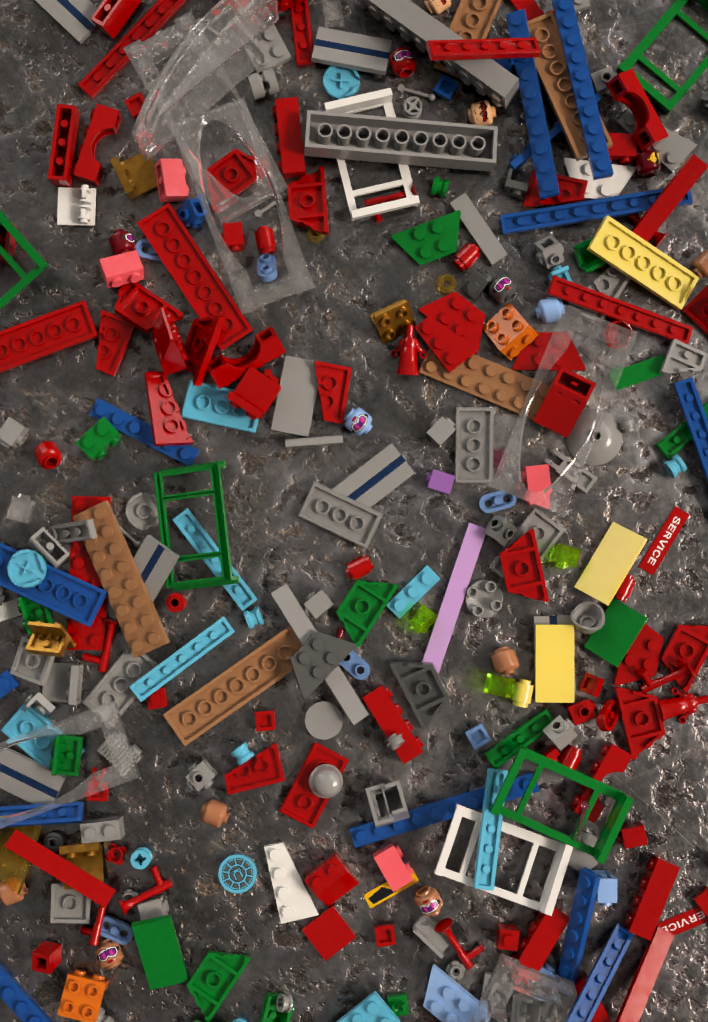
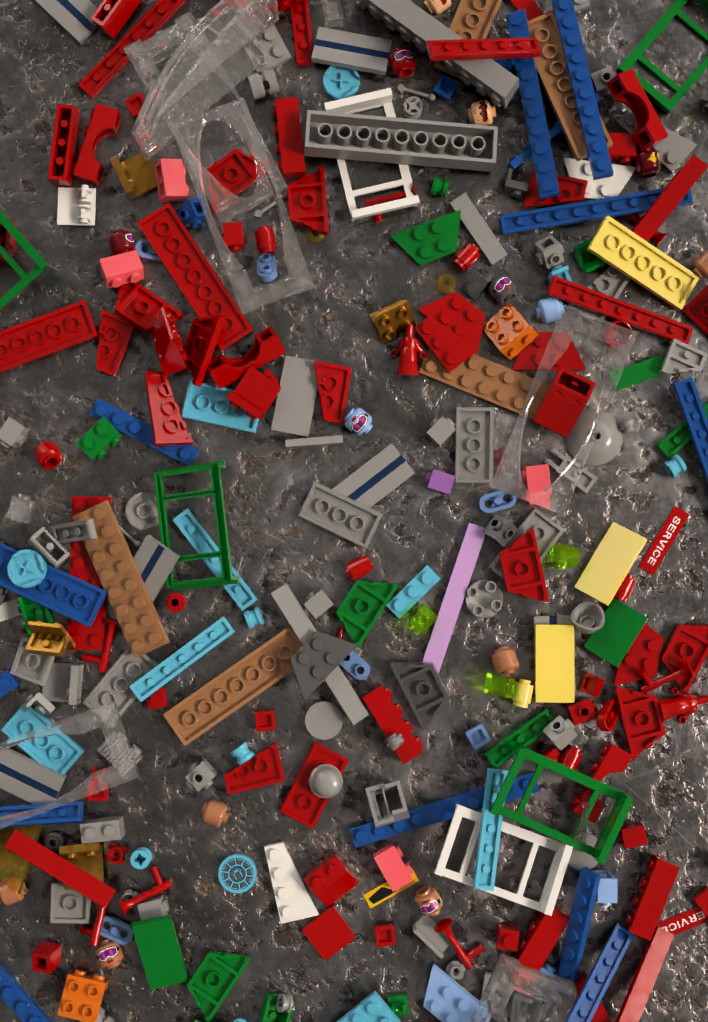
green bracket [49,734,84,776] -> none

